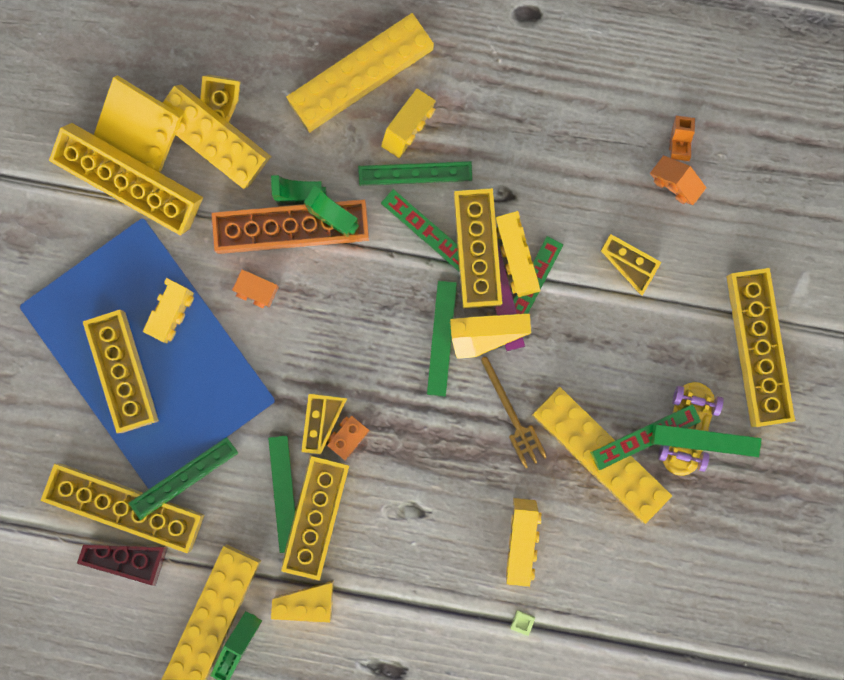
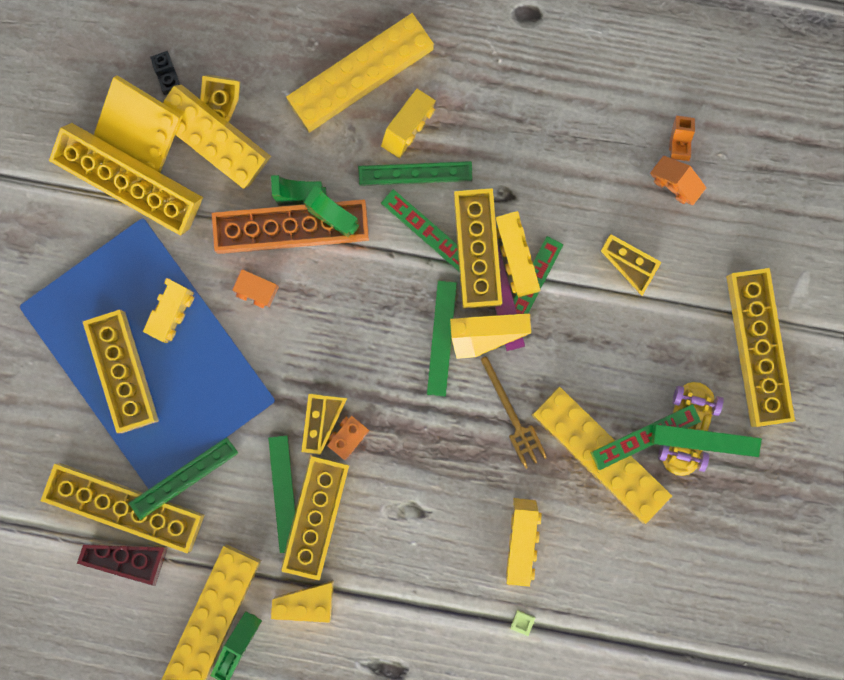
none -> black slope [150,50,181,95]

